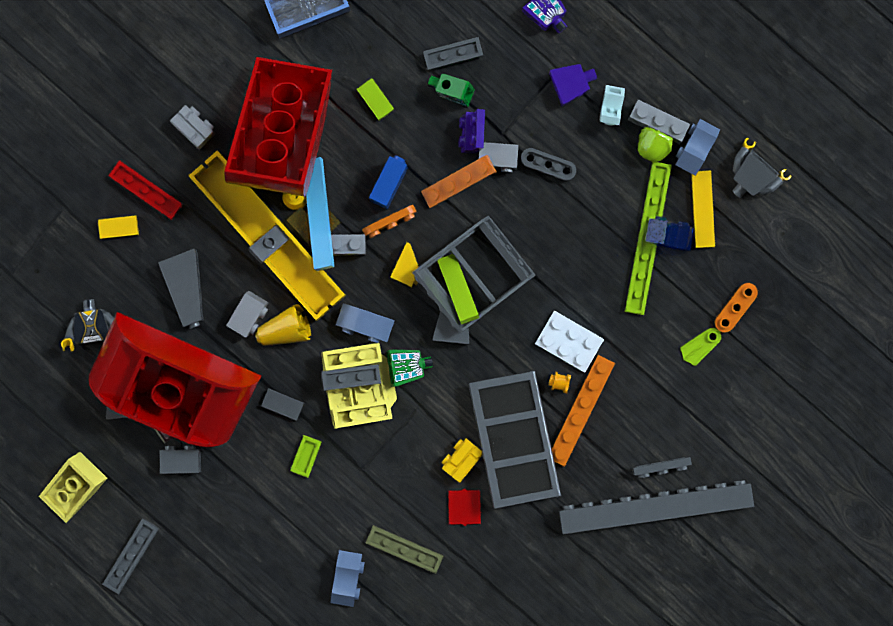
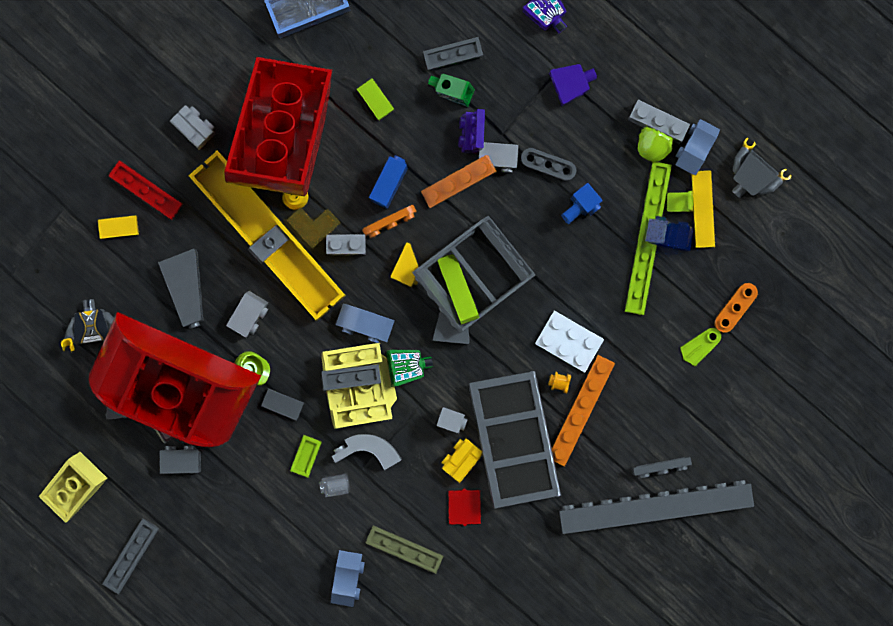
yellow cone [255,304,311,346] -> none
medium azure tile [306,157,334,271] -> none
light aqua brick [599,85,625,126] -> none
none -> lime hat [234,352,270,385]
none -> clear brick [319,472,350,498]
none -> light grey arch [332,434,402,470]
none -> light grey brick [437,407,467,433]
none -> blue brick [561,183,603,225]
none -> lime bracket [667,191,693,212]

